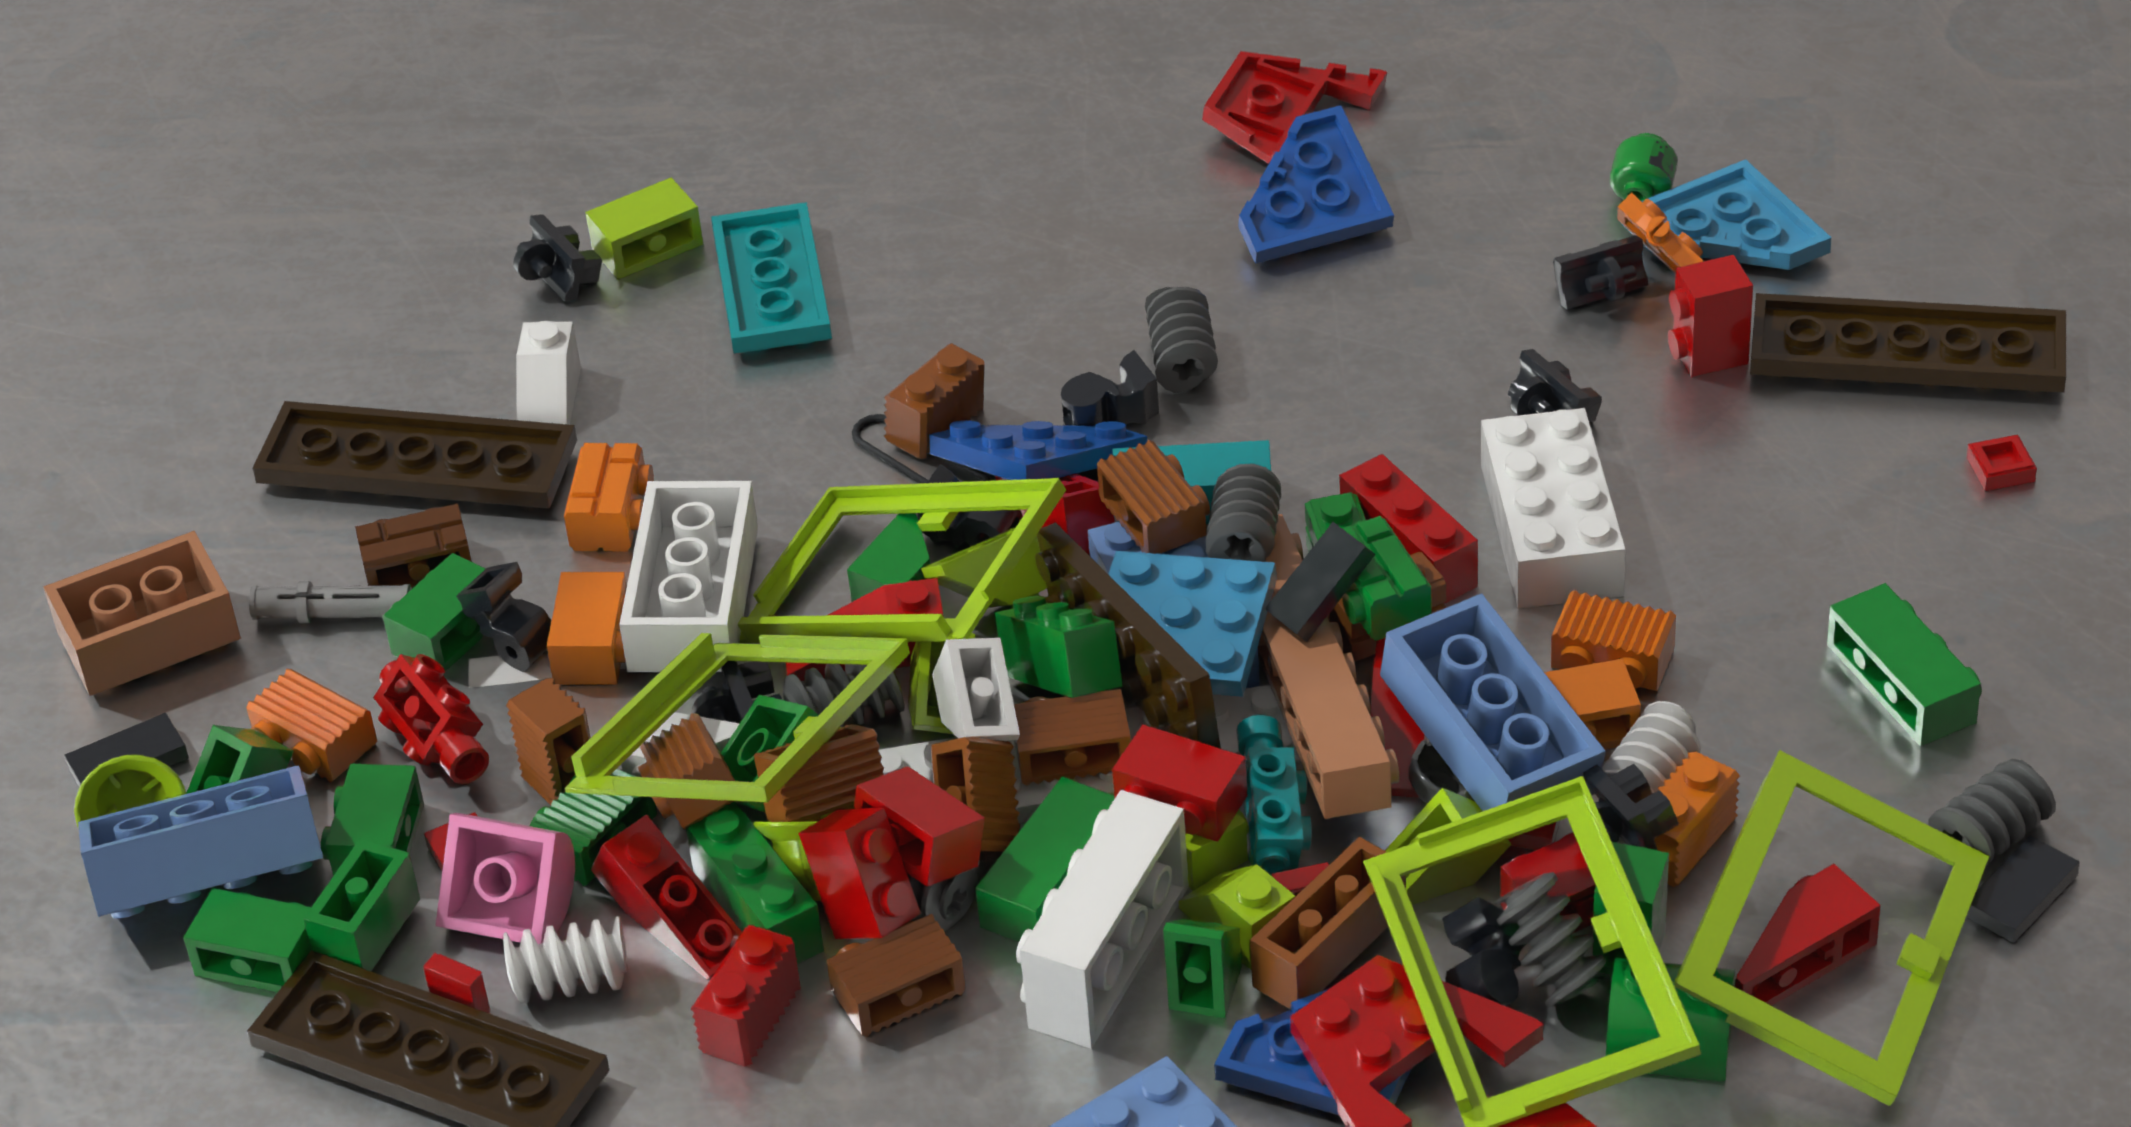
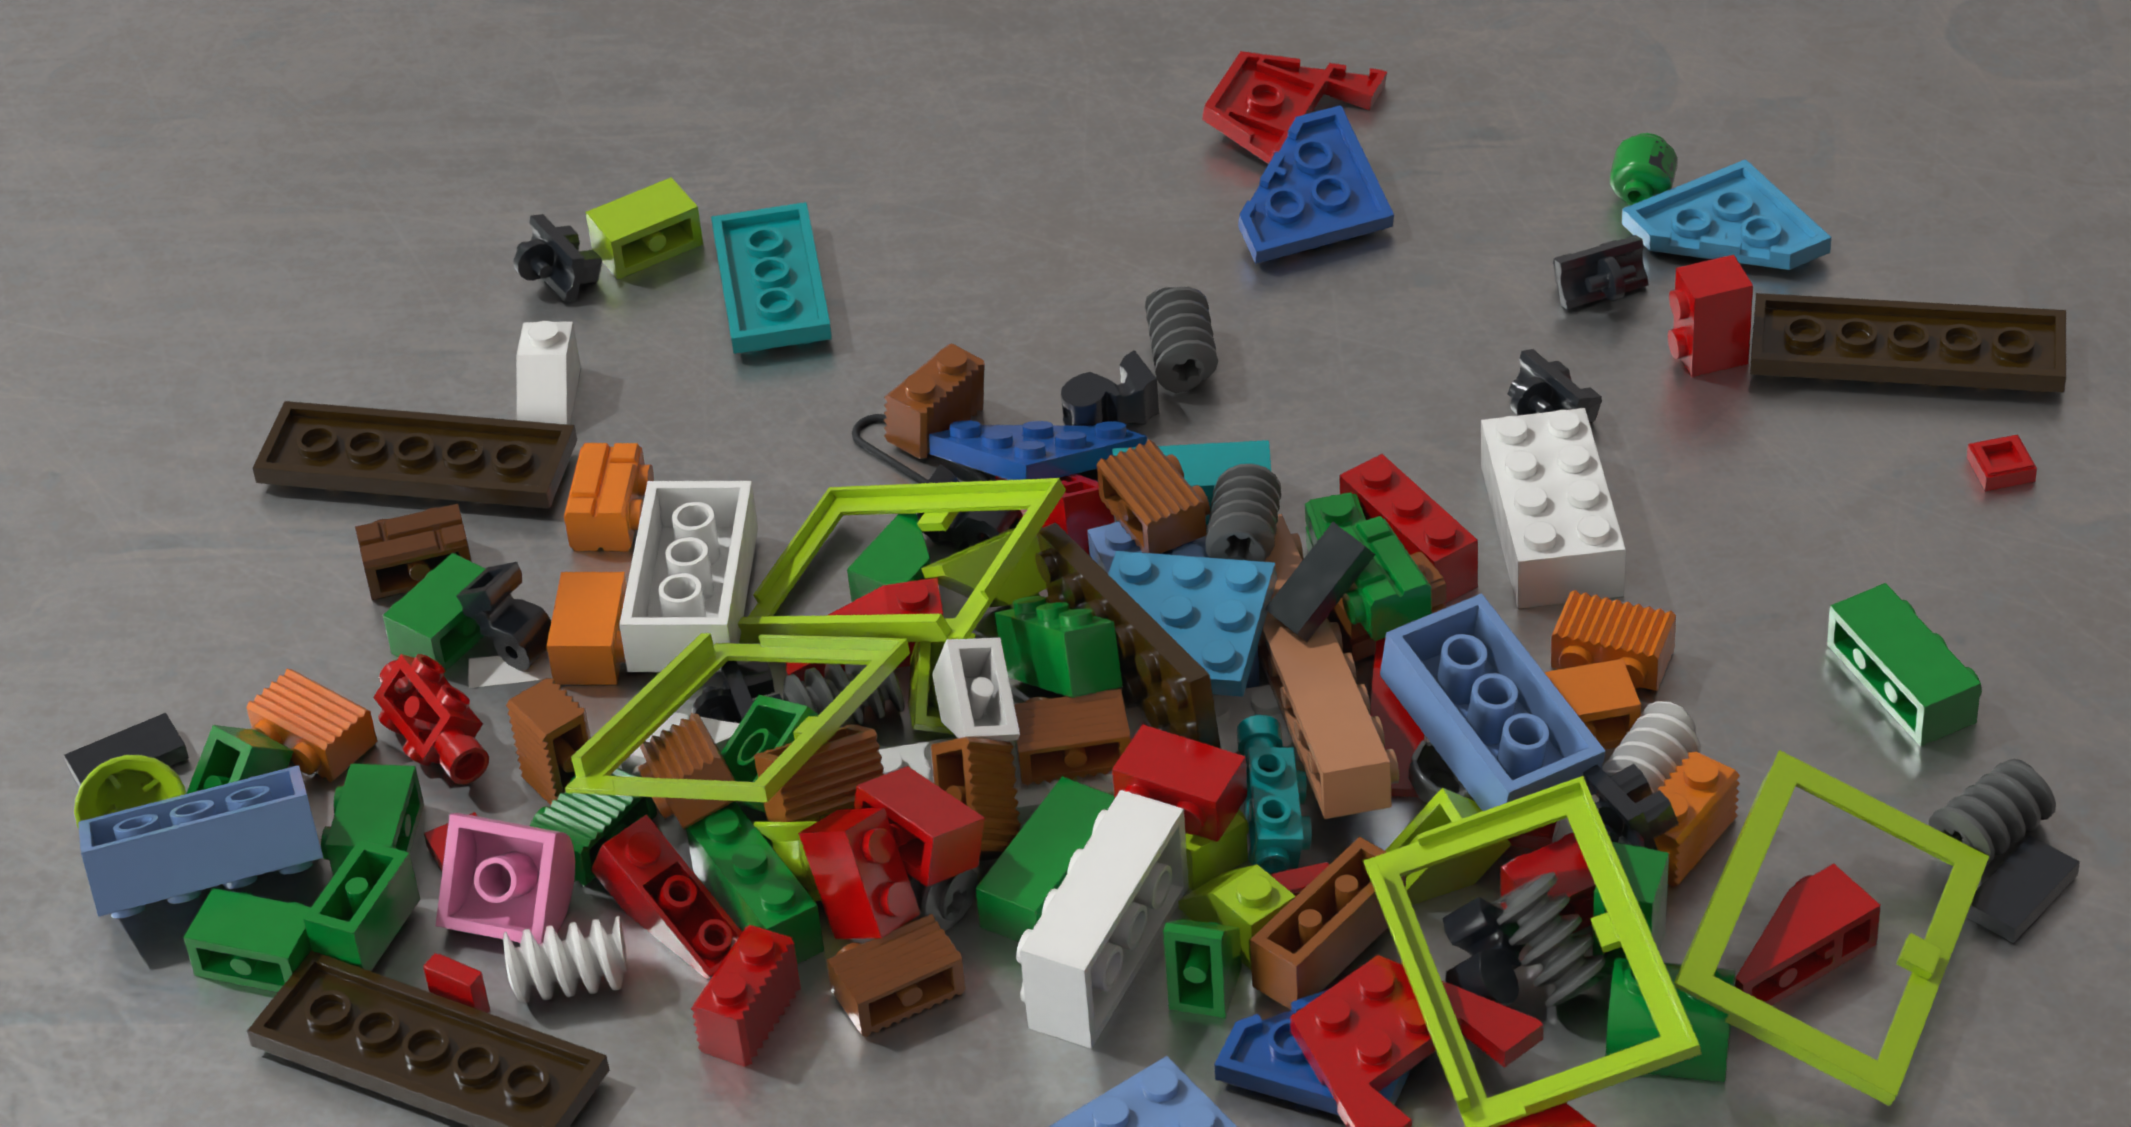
nougat brick [43,531,241,696] -> none
light grey pin [249,581,412,623] -> none
orange plate [1617,193,1703,275] -> none

